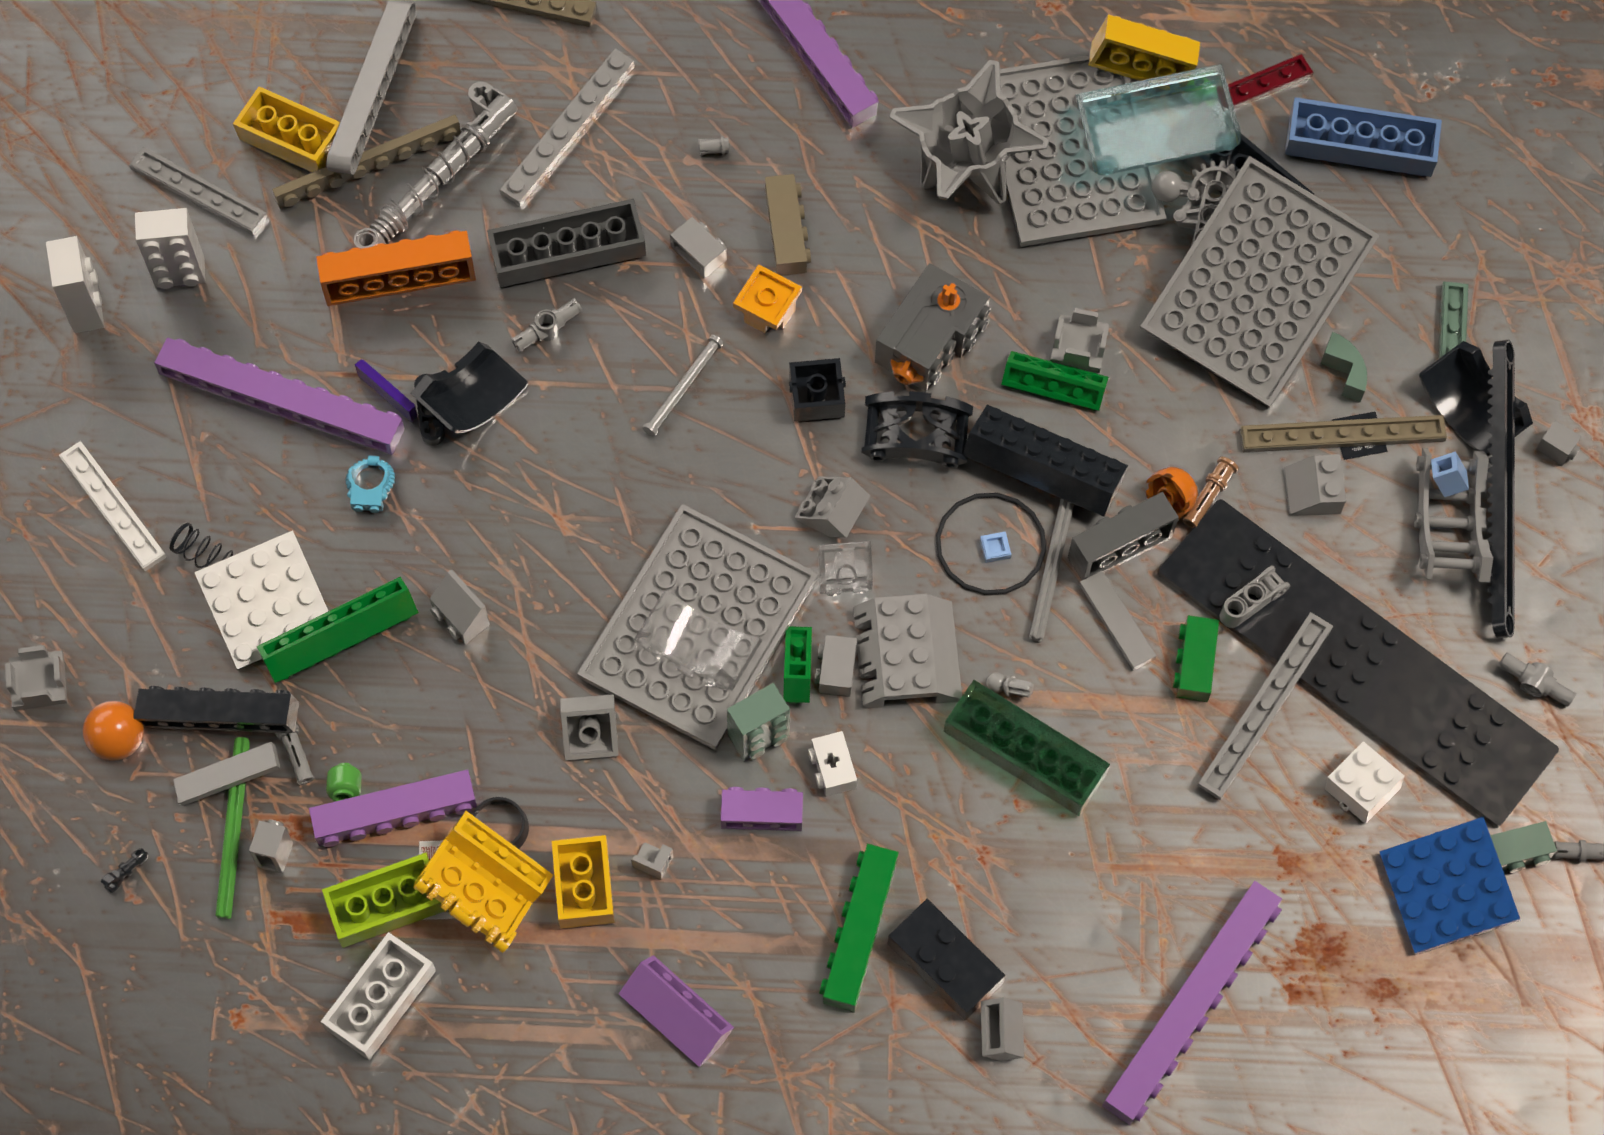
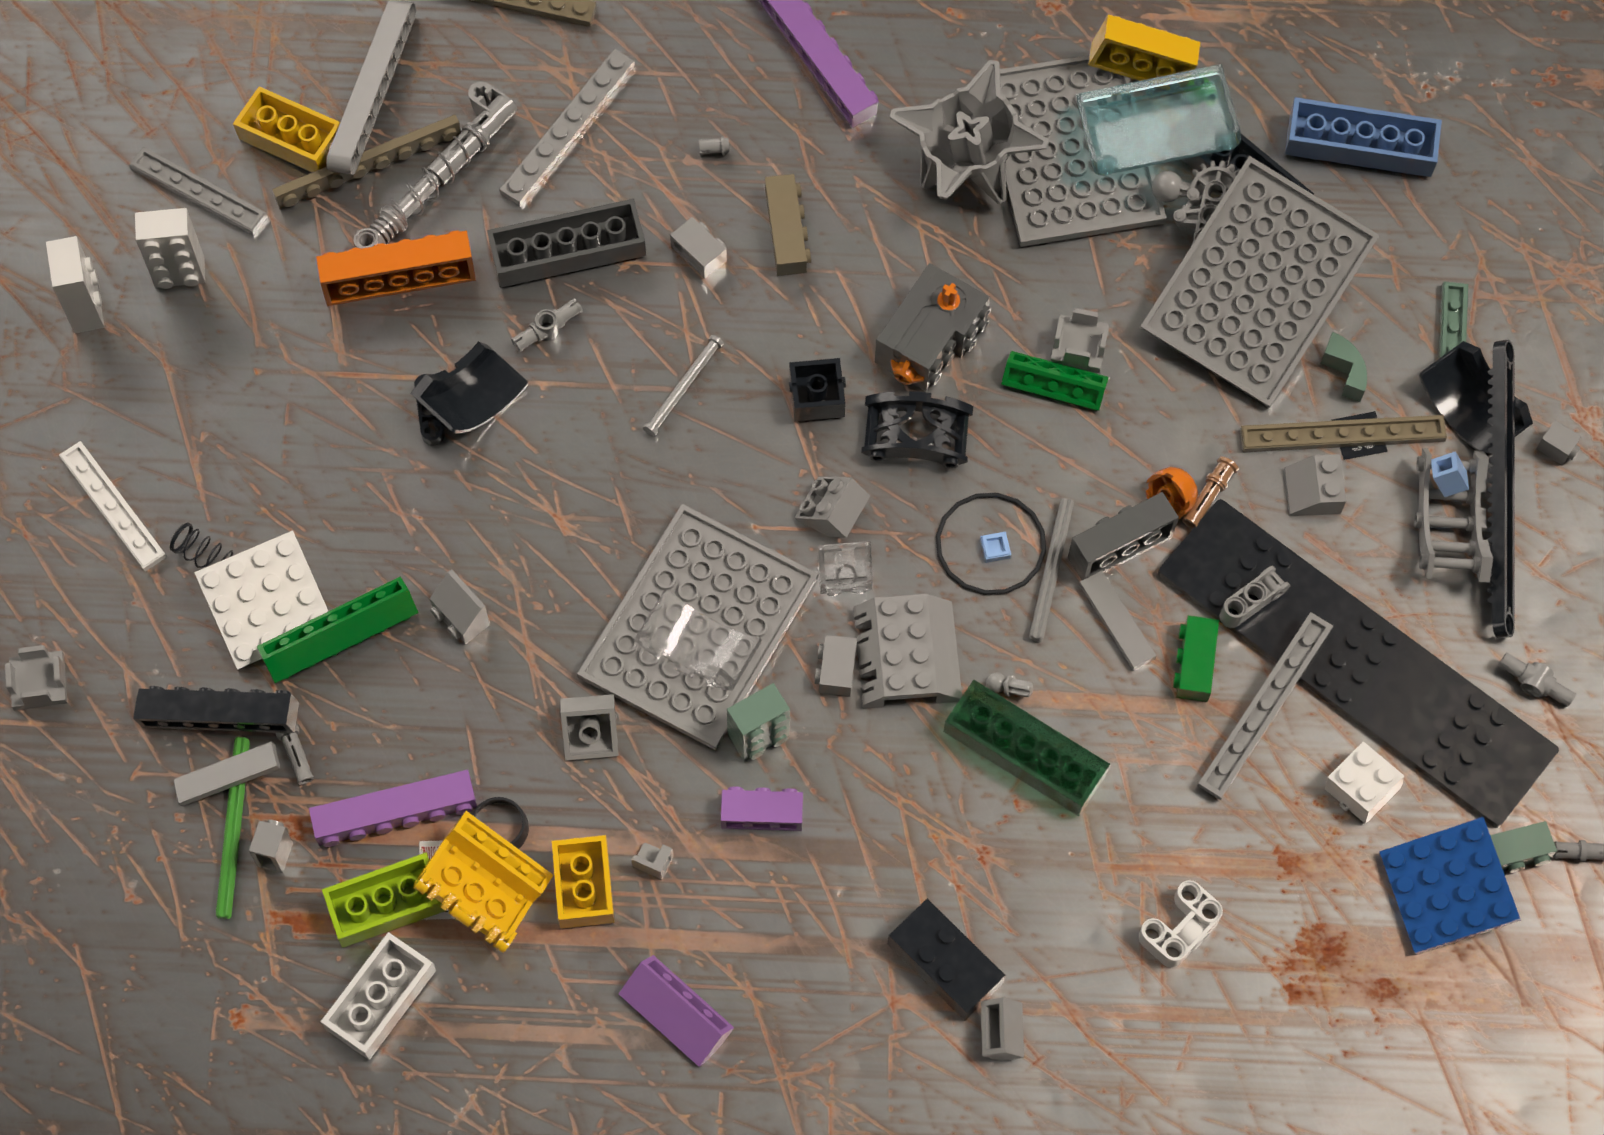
orange piece [83,701,144,761] -> none
black piece [100,848,148,893] -> none
medium lavender brick [154,337,405,455] -> none
bright green head [326,763,362,802] -> none
medium azure piece [345,456,395,513] -> none
dark purple tile [355,359,418,423] -> none
light orange panel [733,264,802,333] -> none
green slope [783,626,812,703] -> none
white brick [808,731,857,796] -> none
green brick [819,843,899,1012] -> none
black brick [962,405,1128,517] -> none
medium lavender brick [1102,881,1282,1125] -> none
dark red tile [1218,54,1313,112] -> none
none -> white beam [1138,880,1223,968]

